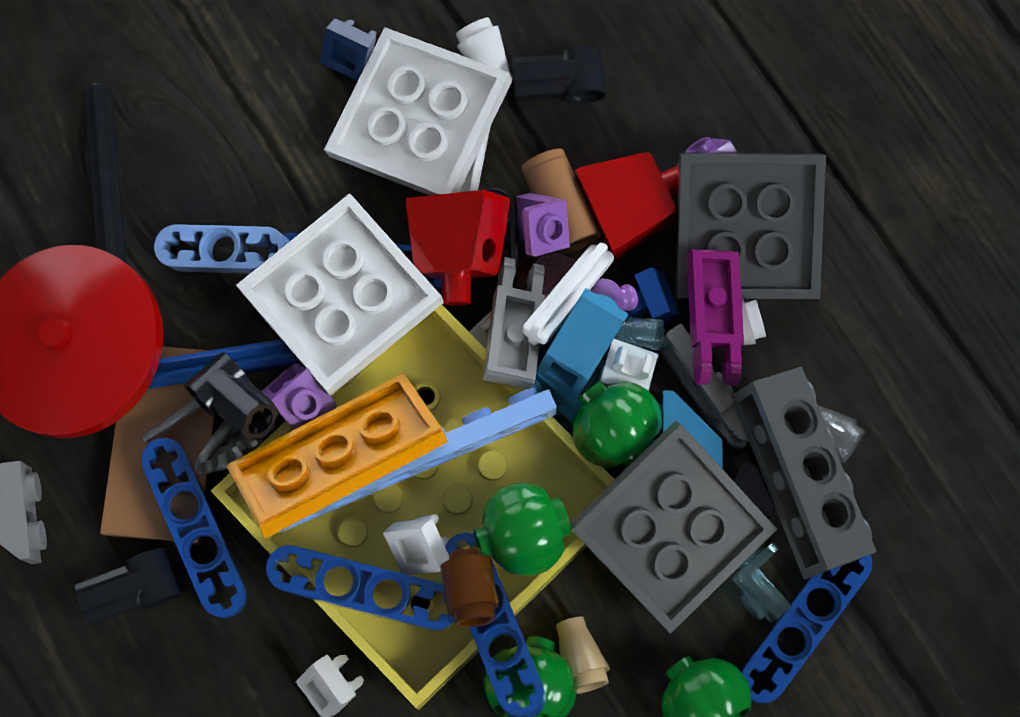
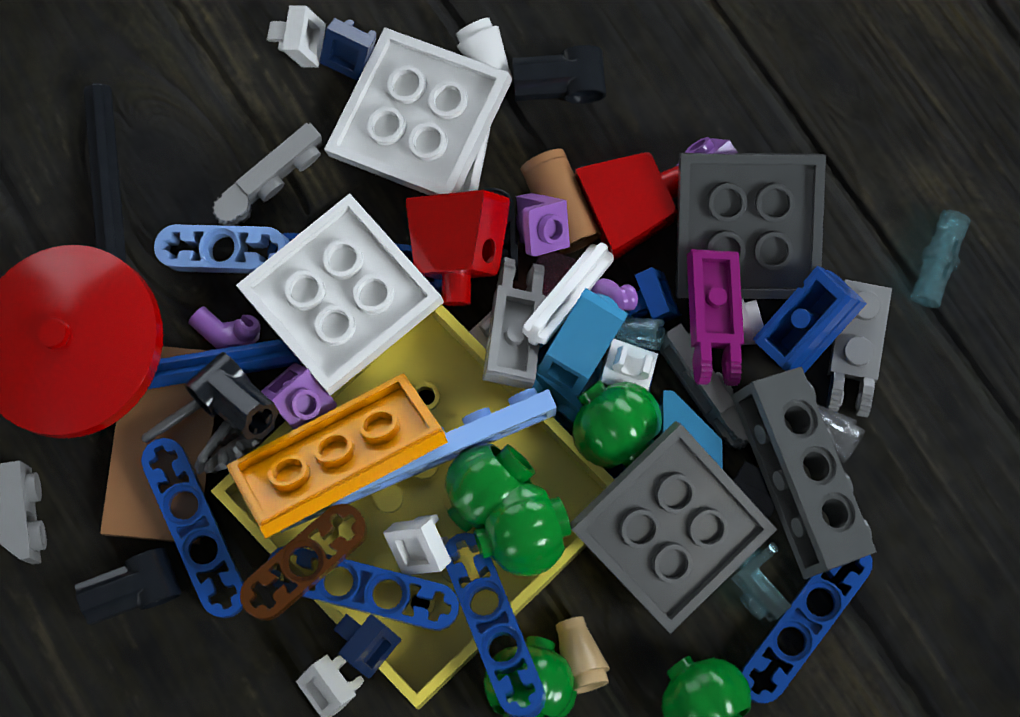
reddish brown brick [440,548,499,628] -> none
none -> medium lavender arm [188,306,261,349]
none -> light grey hinge [212,123,323,226]
none -> reddish brown beam [240,504,367,620]
none -> white tile [267,6,326,67]
none -> dark blue tile [333,614,402,679]
none -> green plant [445,444,535,532]
none -> blue brick [753,266,867,373]
none -> light grey hinge [826,279,892,418]
none -> clear light blue pin [910,210,971,308]

